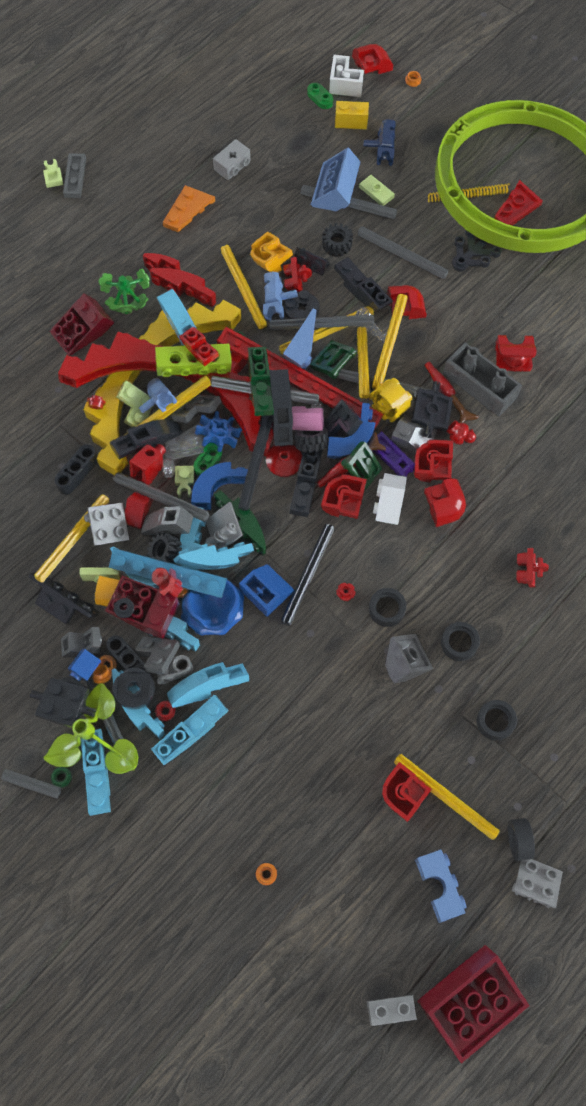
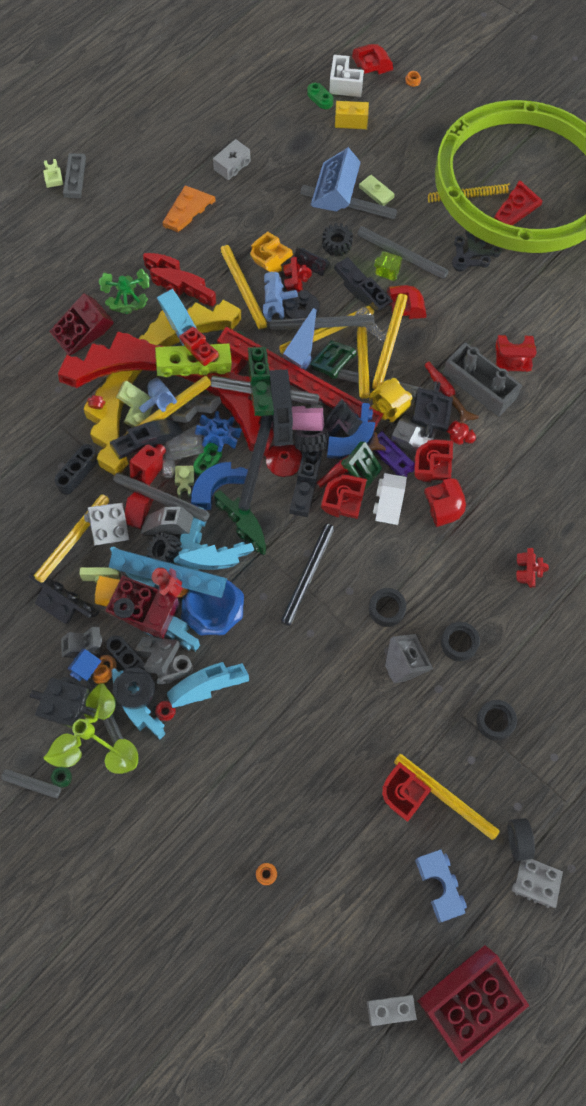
medium azure slope [81,729,111,816] -> none
medium azure slope [151,695,229,765] -> none
light grey hinge [205,502,242,550] -> none
blue slope [239,564,295,617] -> none
red plate [336,583,356,601] -> none
dark blue piece [363,119,396,166] -> none
none -> clear neon green brick [374,251,402,281]

